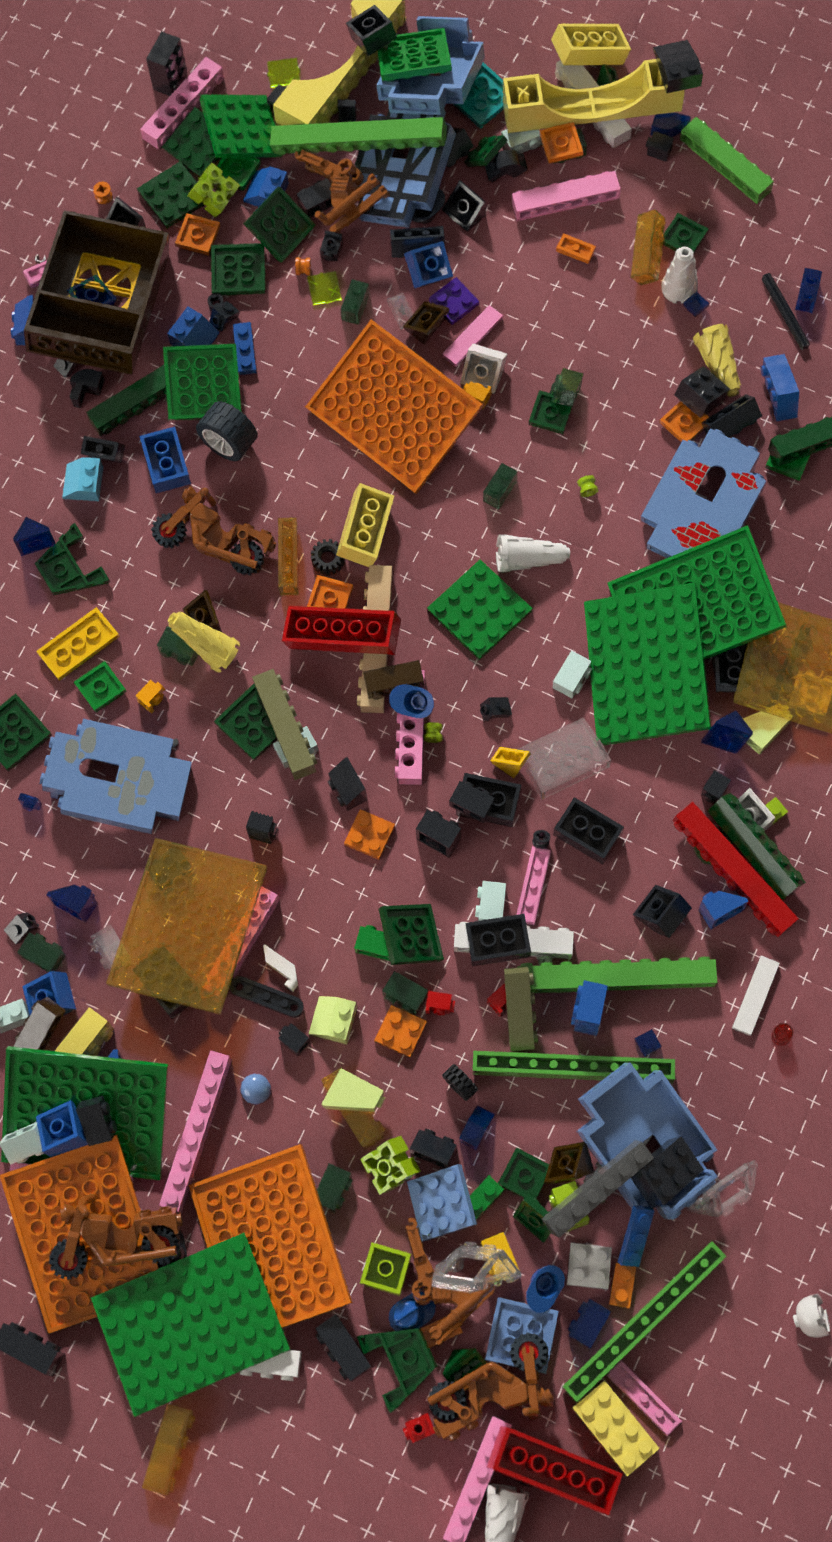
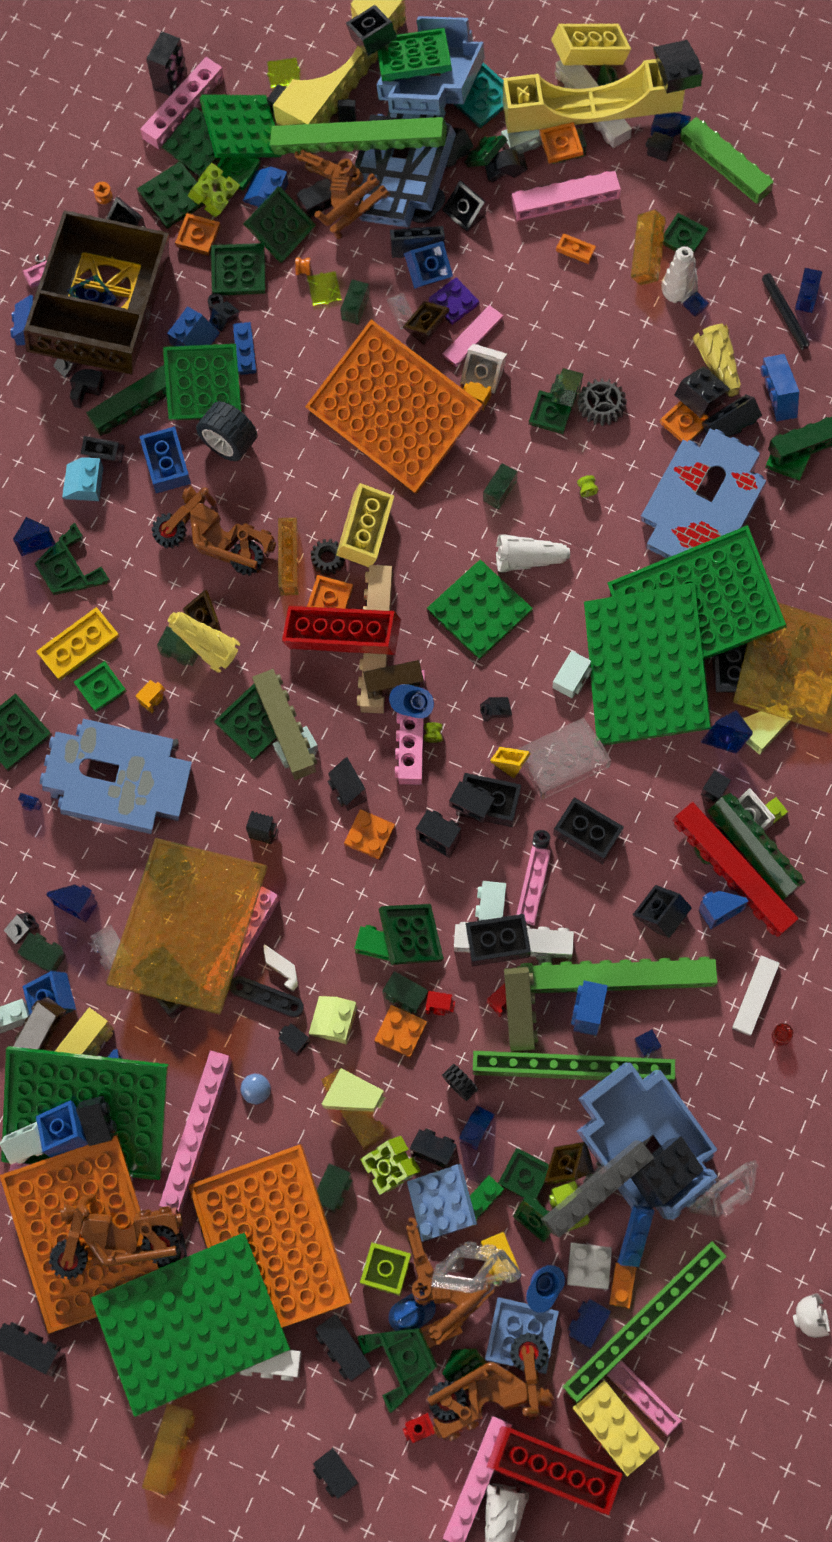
black brick [320,230,343,262] -> none
none -> black brick [312,1448,359,1499]
none -> dark grey gear [577,378,627,426]

